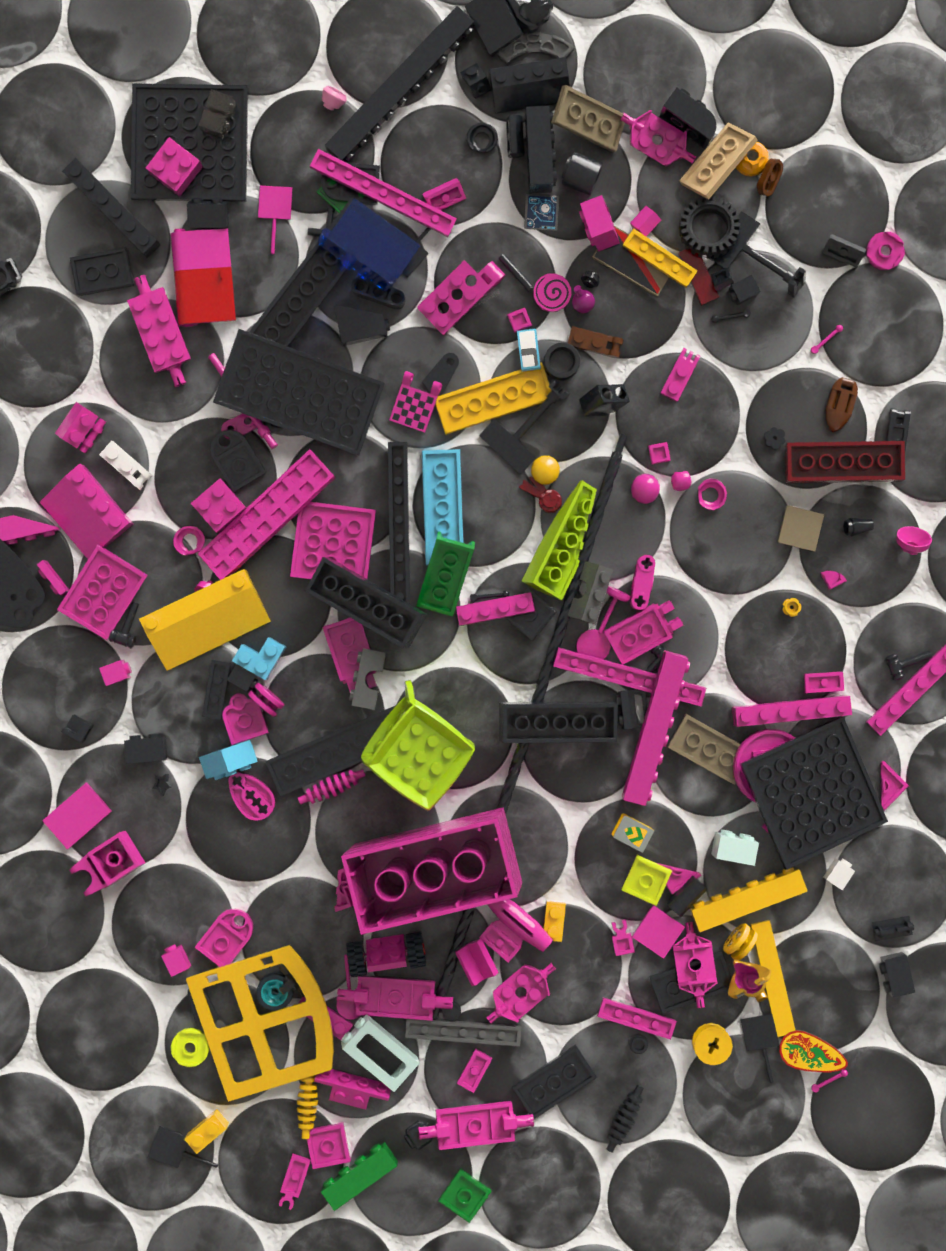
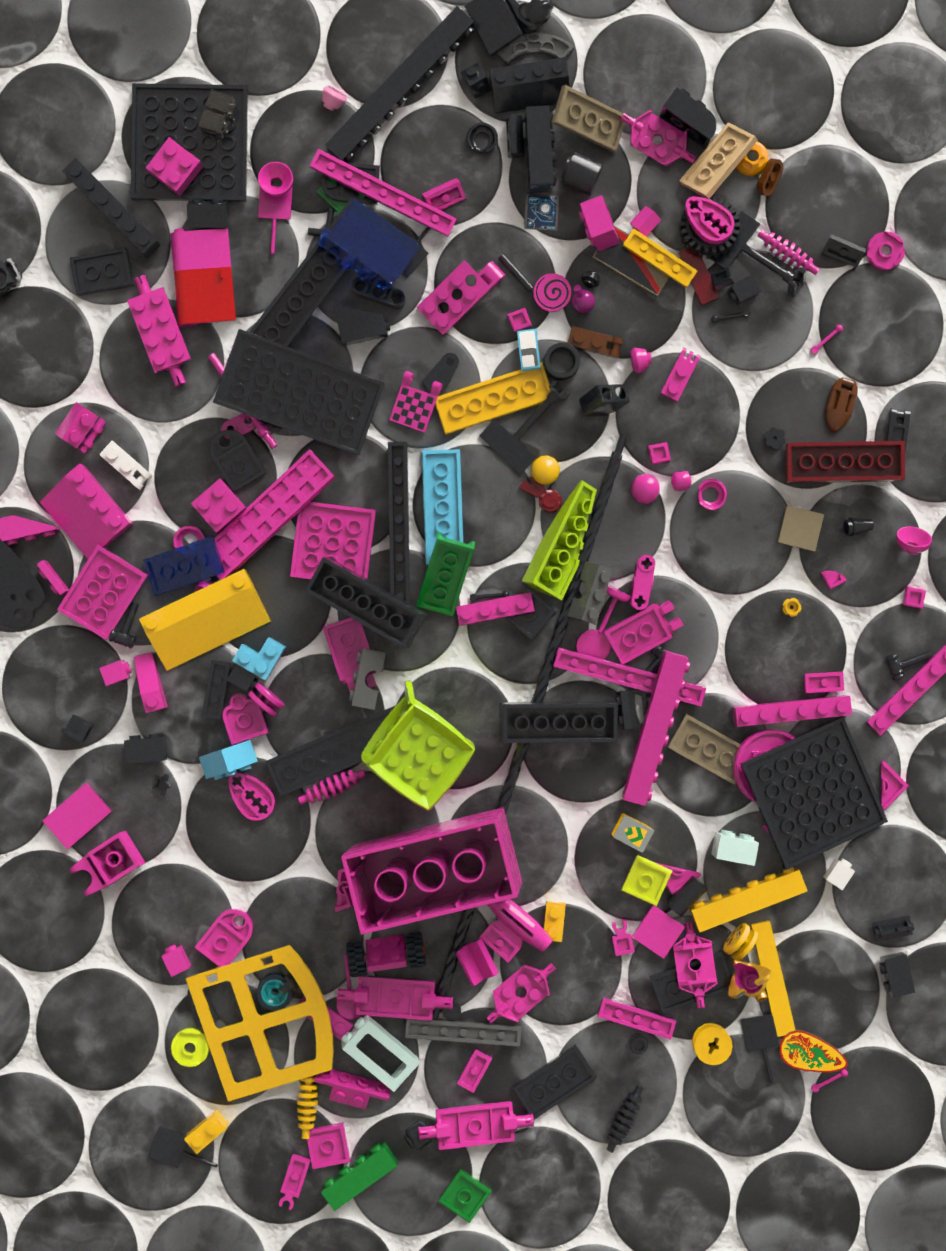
none -> dark pink slope [134,652,168,713]
none -> clear blue tile [143,536,225,596]
none -> dark pink piece [258,162,293,197]
none -> dark pink cone [630,348,652,374]
none -> dark pink piece [685,196,734,244]
none -> dark pink piece [757,230,820,275]
none -> dark pink tile [902,586,926,609]

